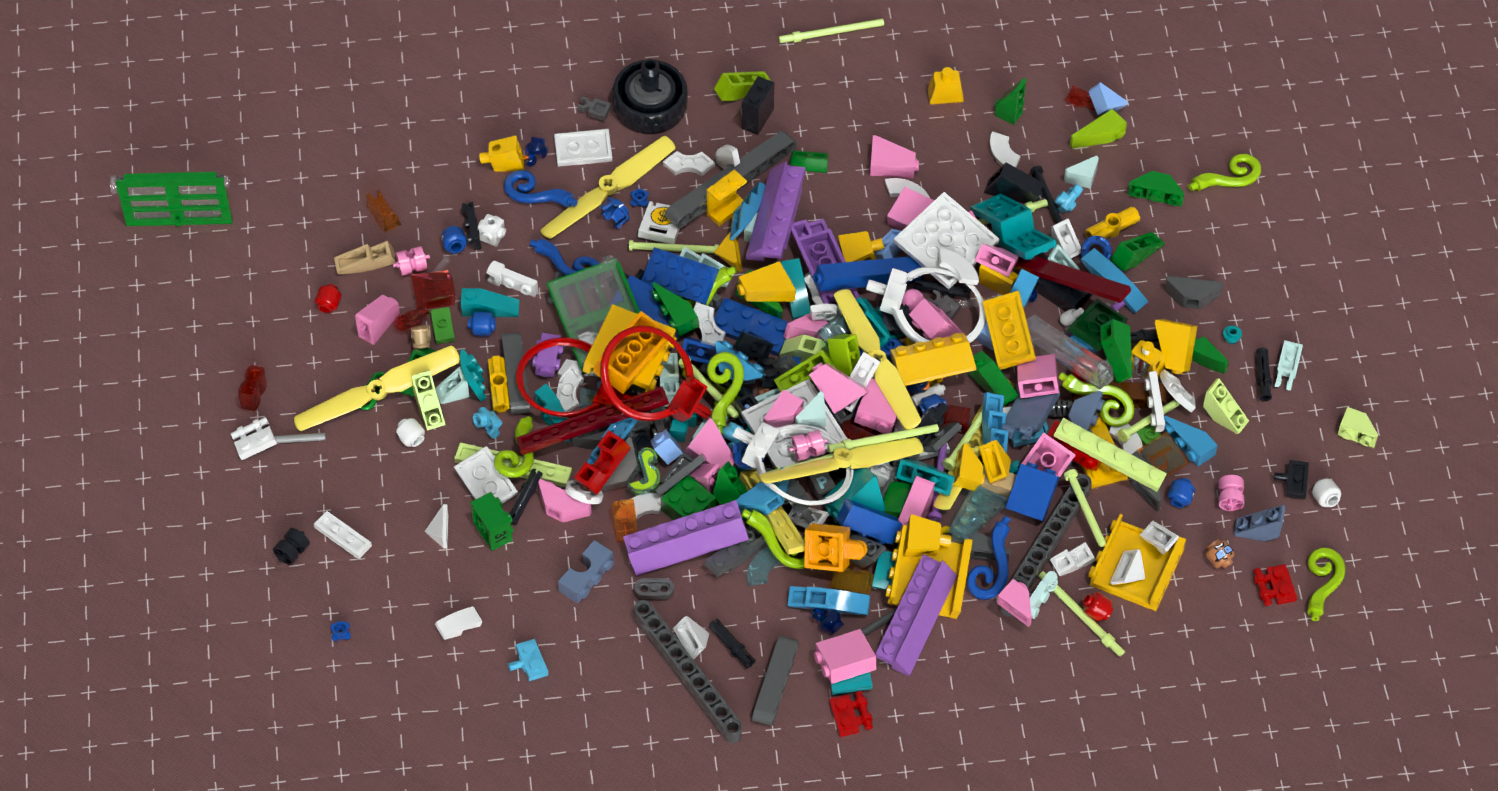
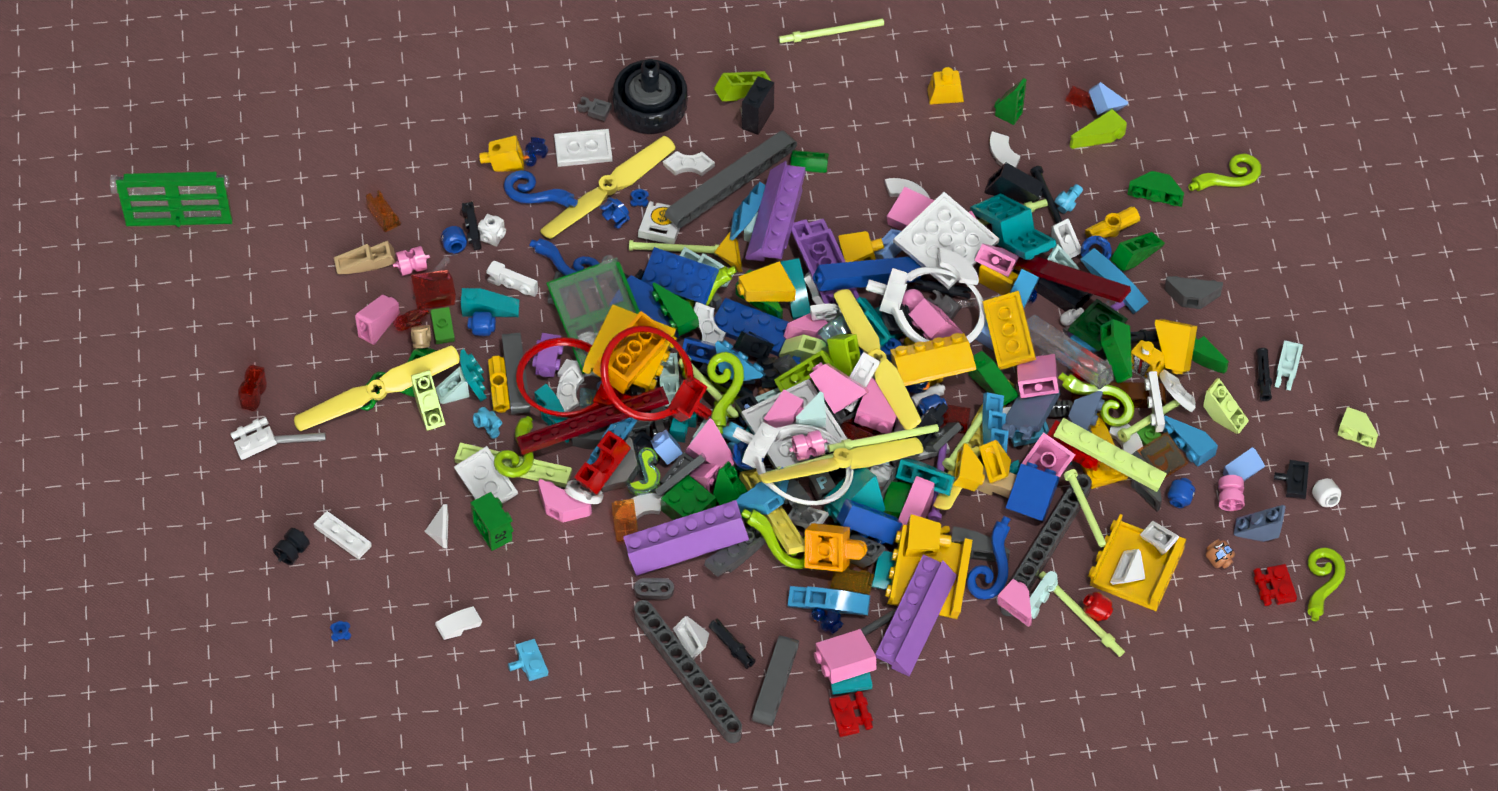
red head [314,284,342,313] -> none
white head [396,418,425,447] -> none
black pin [509,469,543,525] -> none
sand blue arch [558,540,614,604] -> none
yellow panel [707,170,747,227] -> none
white tile [716,145,740,169] -> none
clear light blue tile [747,543,782,586] -> none
bright pink slope [870,135,919,179] -> none
clear light blue wing [949,486,1009,540] -> none
white slope [1050,542,1096,576] -> none
light aqua slope [1064,156,1099,189] -> none
teal plate [1223,325,1242,344] -> none
none -> light blue slope [1223,447,1265,481]

